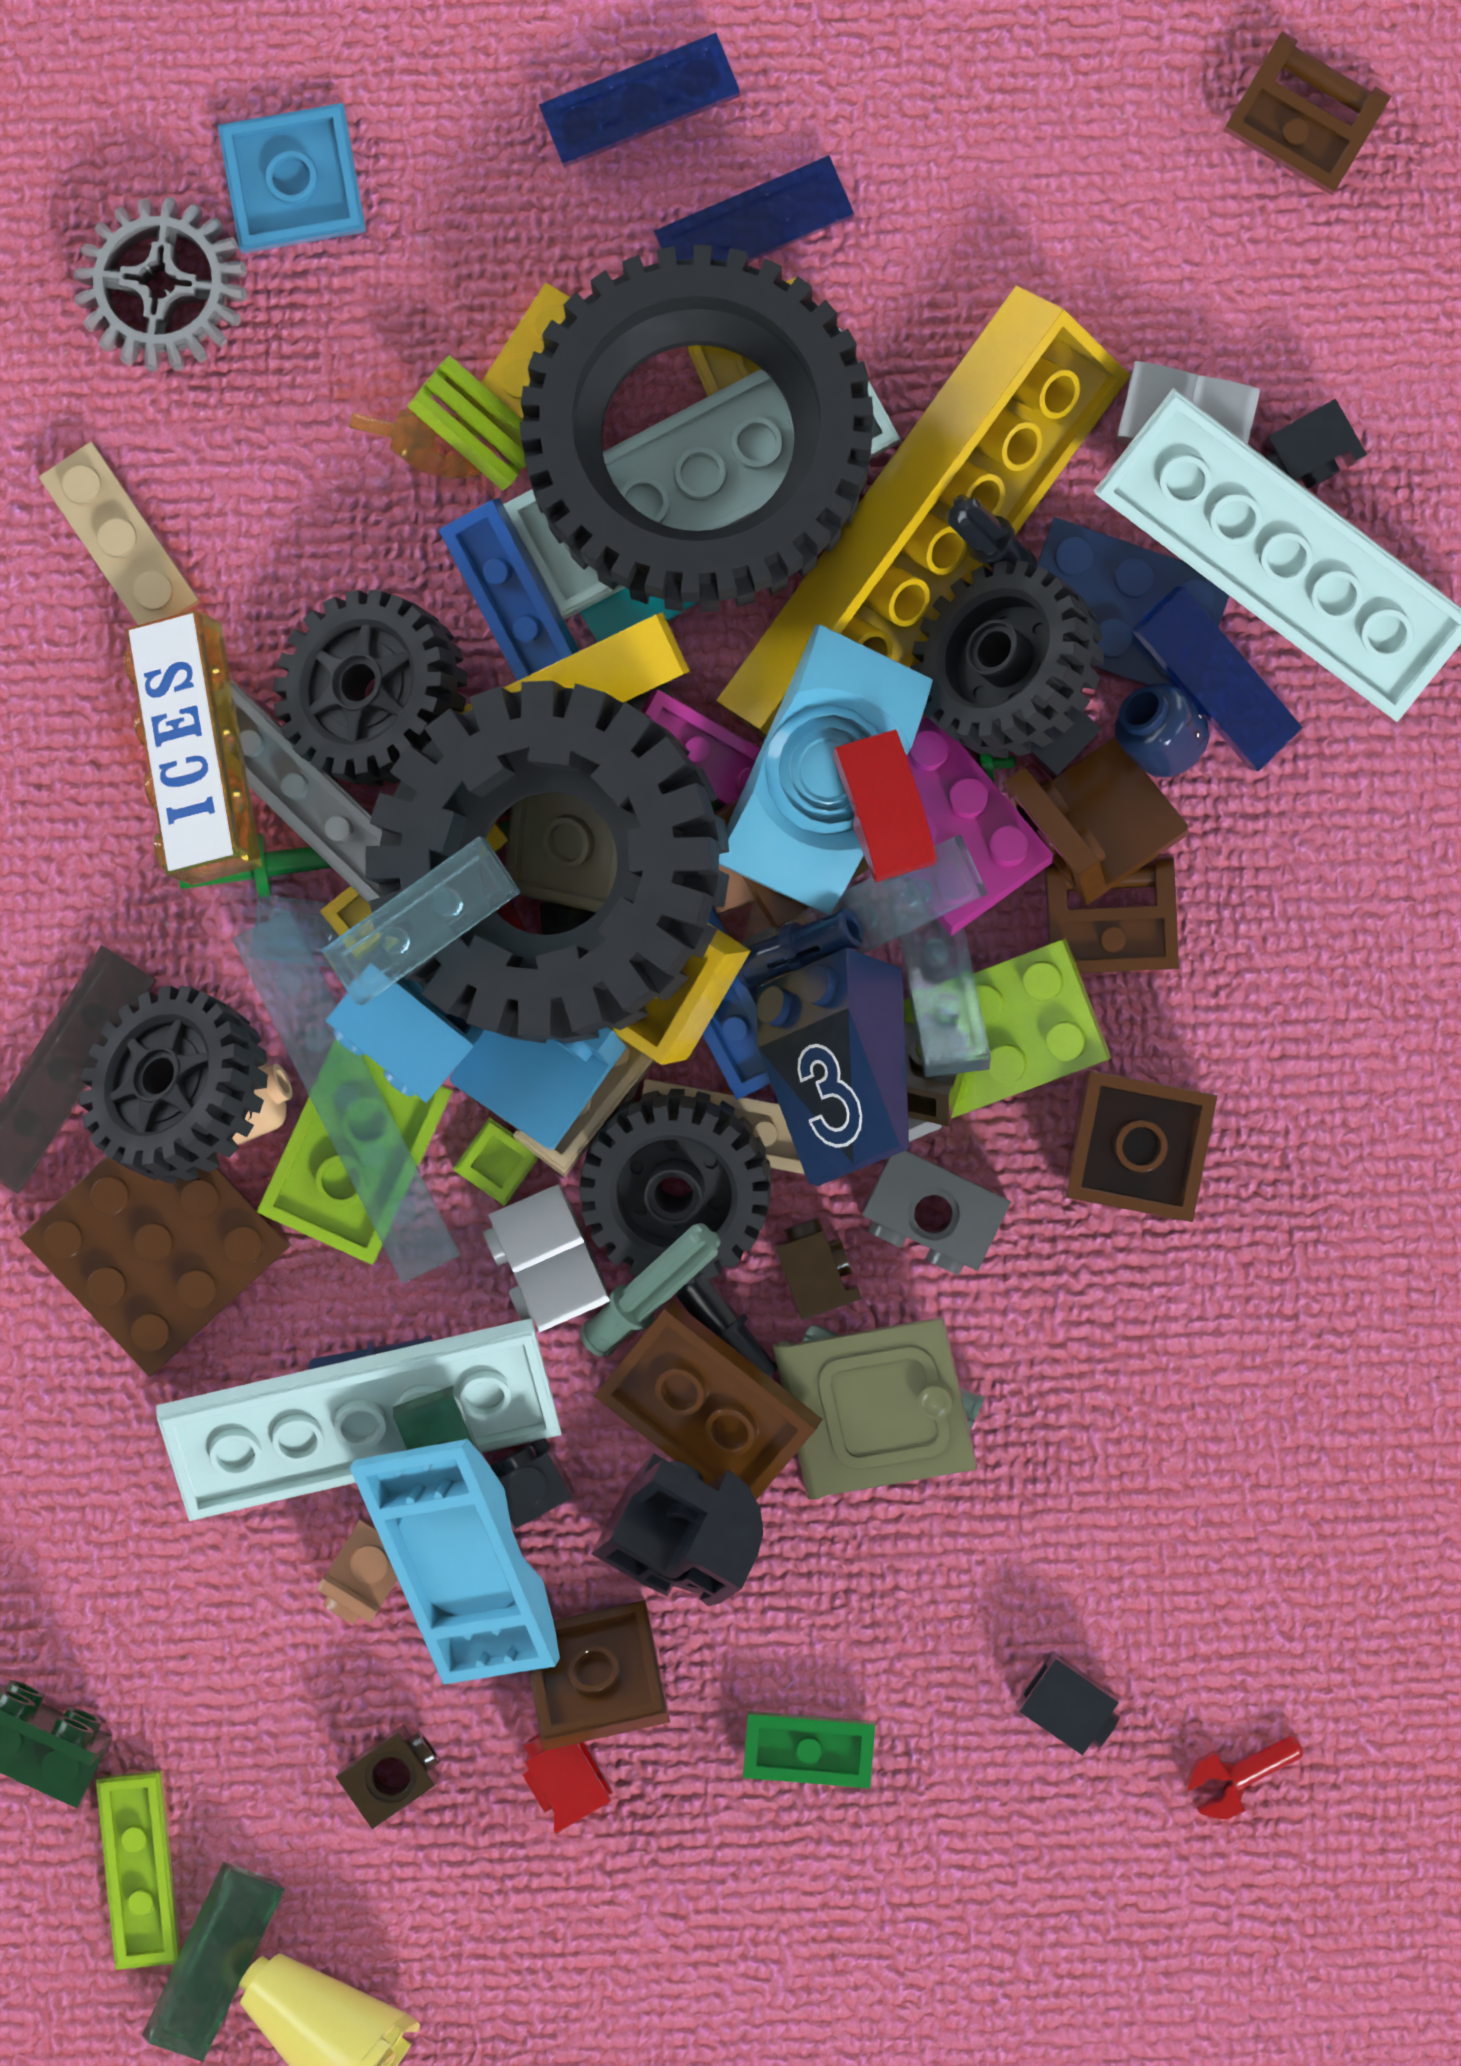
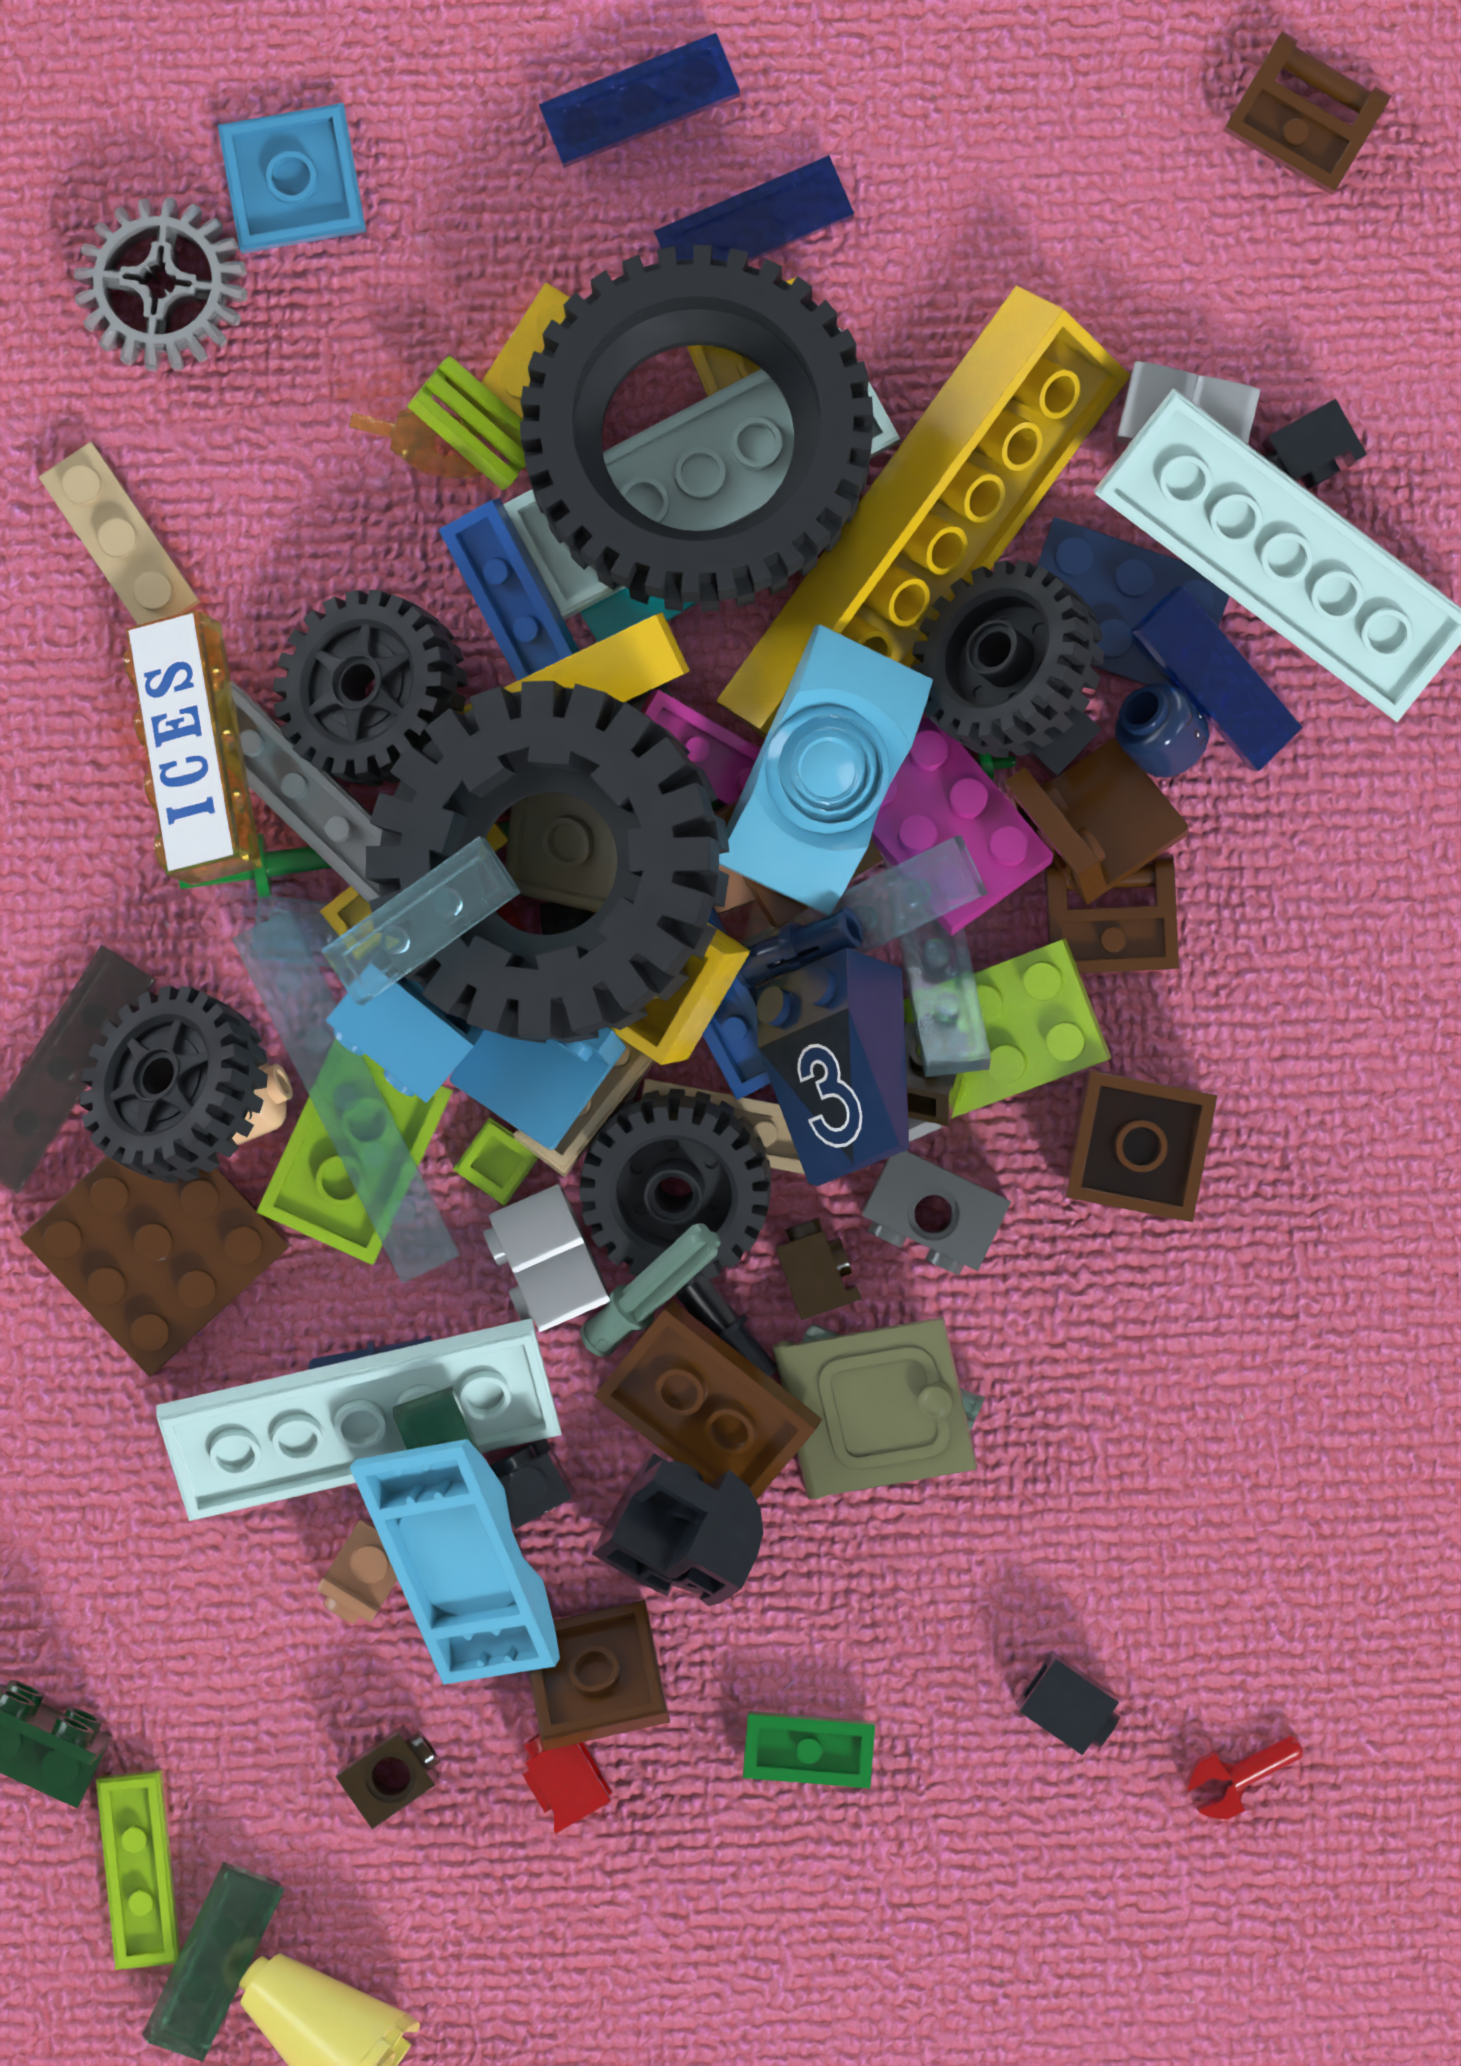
red slope [833,729,937,883] -> none
black axle [946,494,1037,570] -> none

